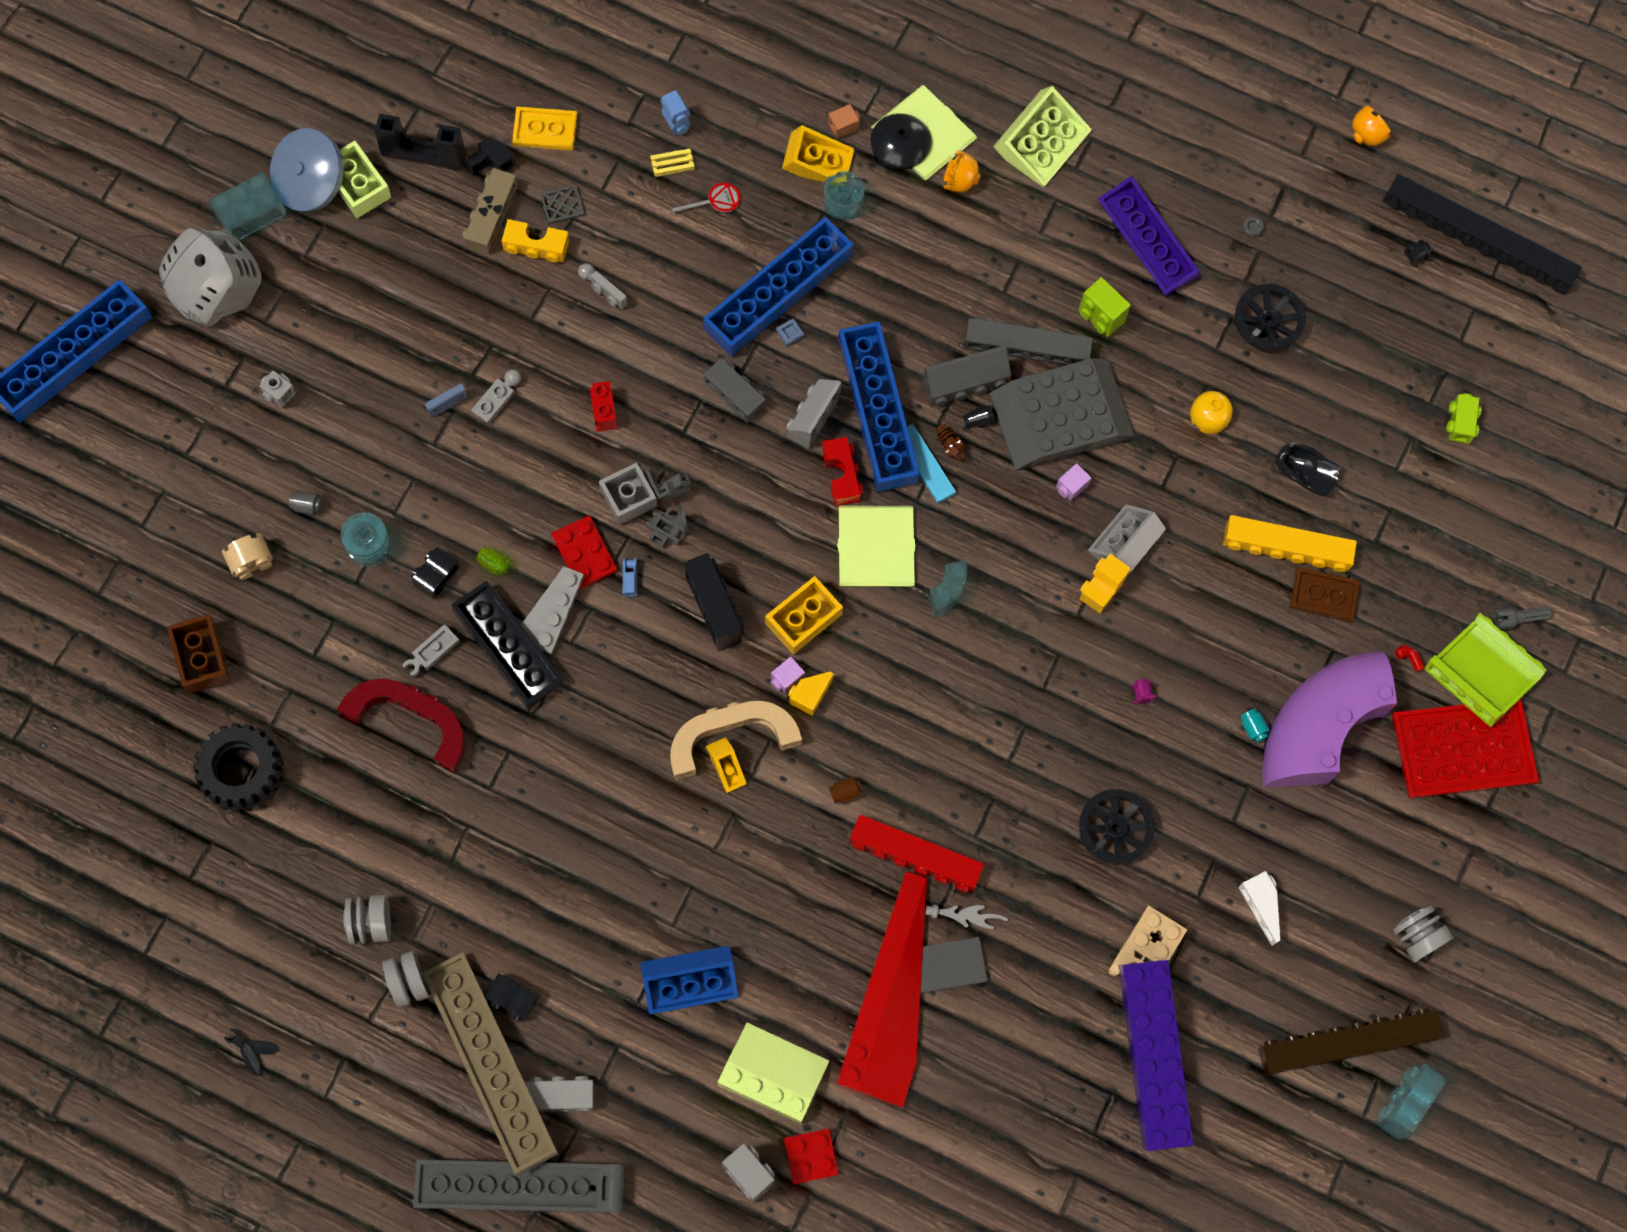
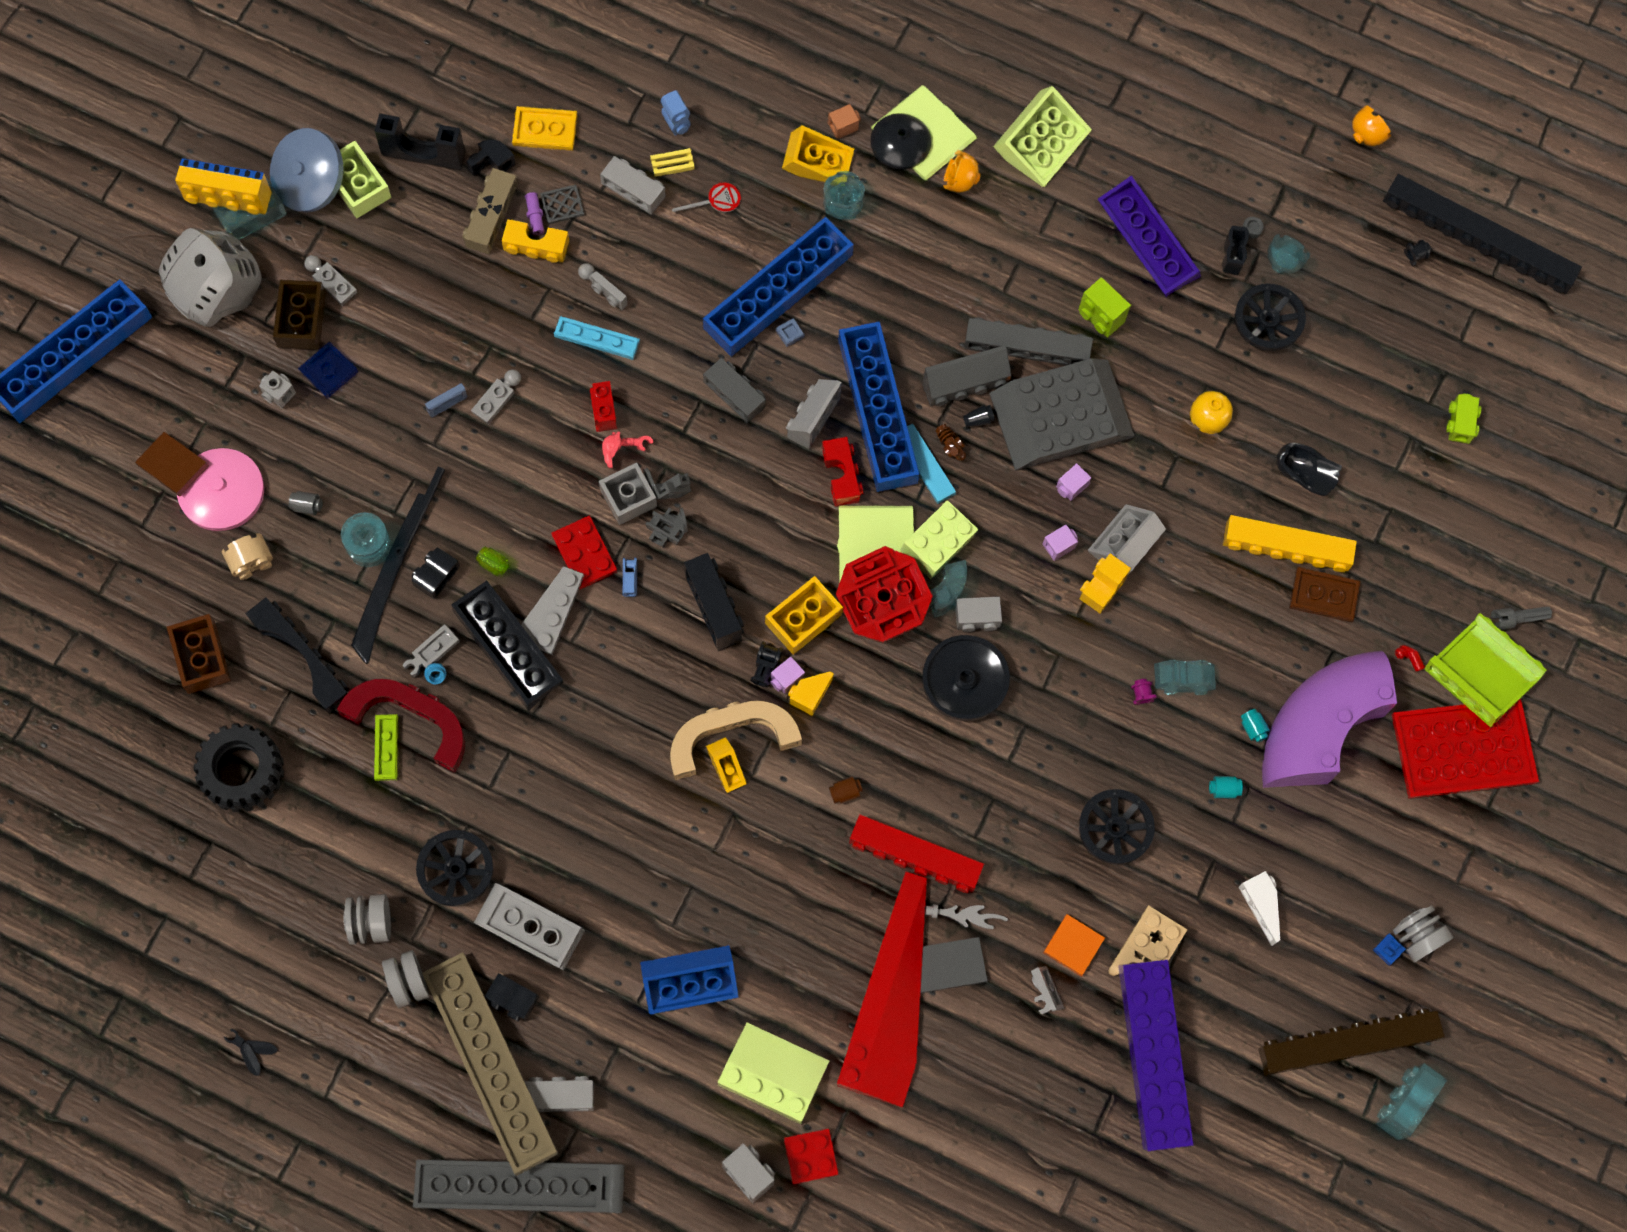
none -> reddish brown tile [135,432,209,497]
none -> yellow brick [175,158,272,215]
none -> bright pink dish [177,448,264,531]
none -> black arch [245,597,350,715]
none -> dark brown brick [273,280,326,350]
none -> clear blue tile [298,341,358,399]
none -> light grey plate [304,255,357,306]
none -> black piece [351,467,445,664]
none -> lime tile [374,714,399,781]
none -> black wheel [416,830,494,907]
none -> dark azure plate [424,663,446,685]
none -> light grey hinge [474,883,585,971]
none -> medium lavender pin [525,192,545,236]
none -> medium azure tile [554,316,640,360]
none -> light grey brick [600,156,665,215]
none -> coral piece [602,432,653,468]
none -> black connector [750,641,783,687]
none -> red piece [836,546,933,643]
none -> yellowish green brick [900,500,978,580]
none -> black dish [922,635,1010,721]
none -> light grey brick [955,597,1002,632]
none -> light grey plate [1031,966,1064,1014]
none -> lavender brick [1043,525,1078,561]
none -> orange tile [1043,914,1105,977]
none -> clear light blue brick [1154,659,1216,695]
none -> teal brick [1209,776,1243,798]
none -> black brick [1222,225,1249,275]
none -> clear light blue cylinder [1267,234,1310,273]
none -> blue tile [1373,933,1406,966]

